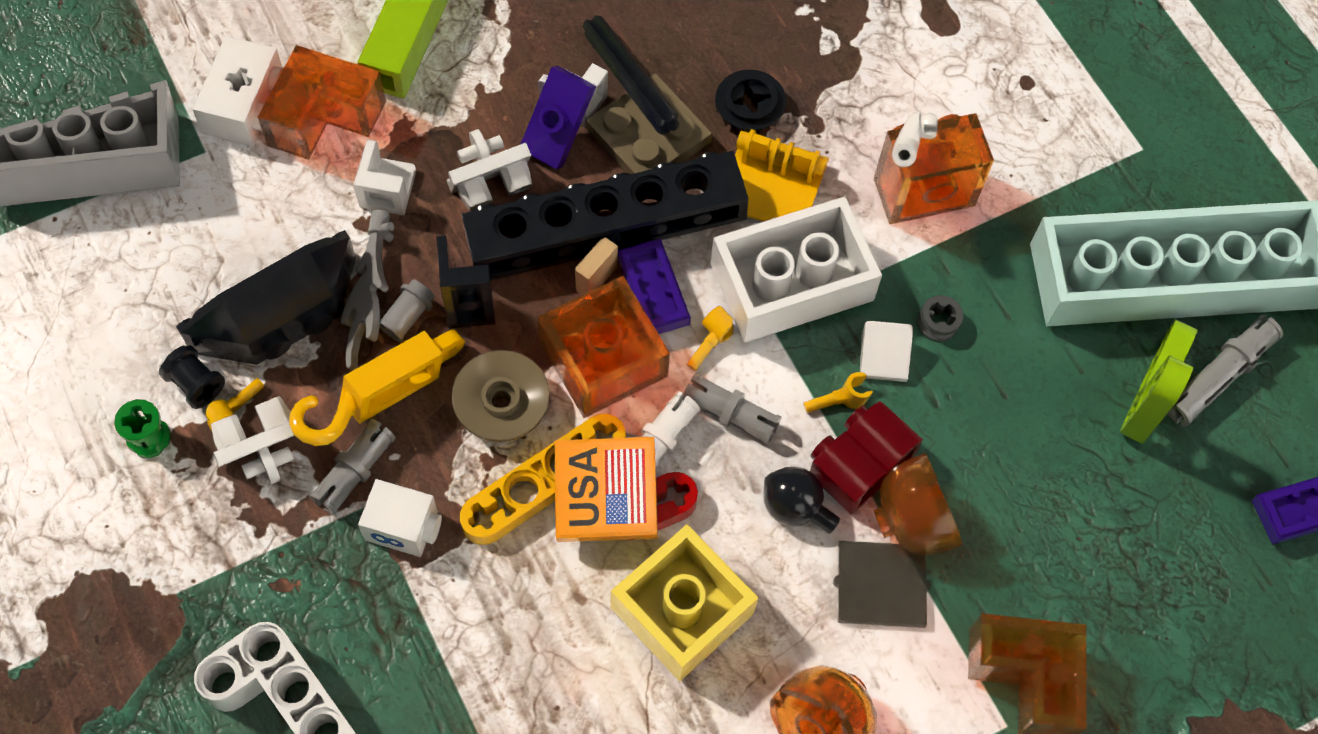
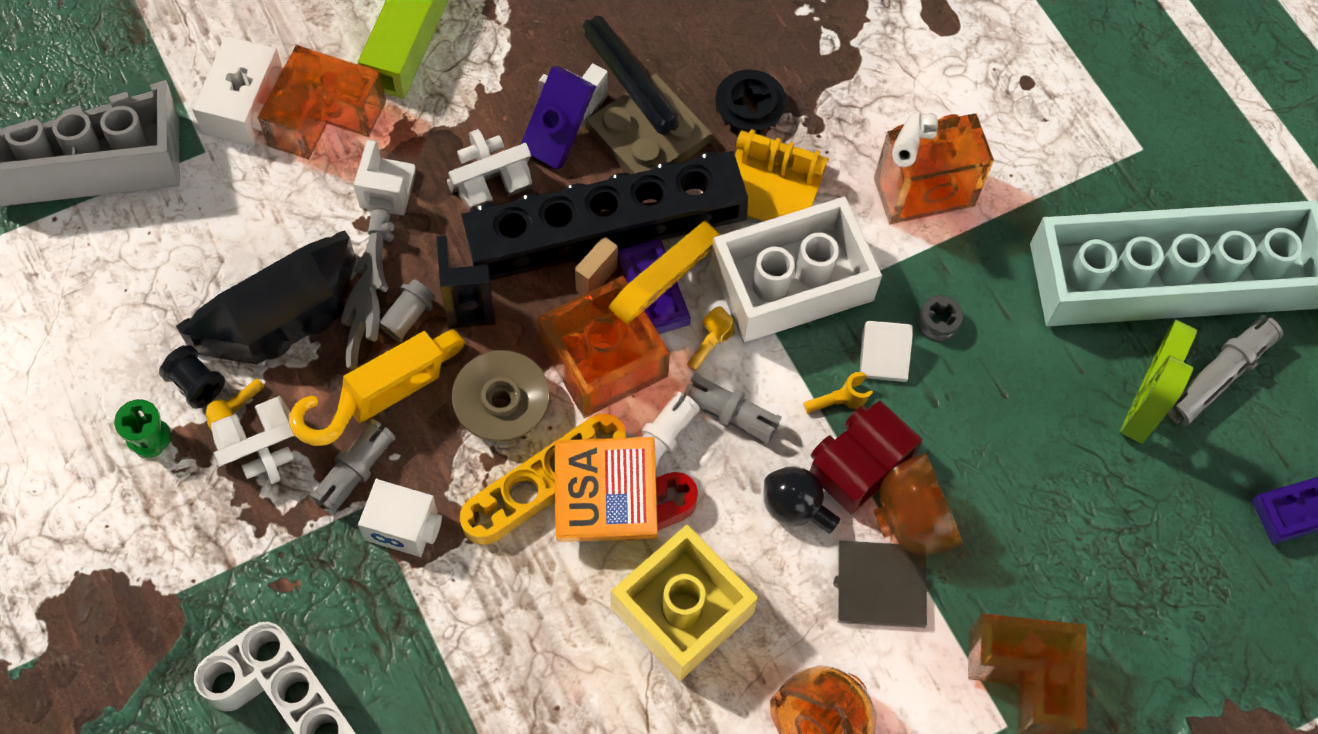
none -> yellow beam [608,220,721,325]

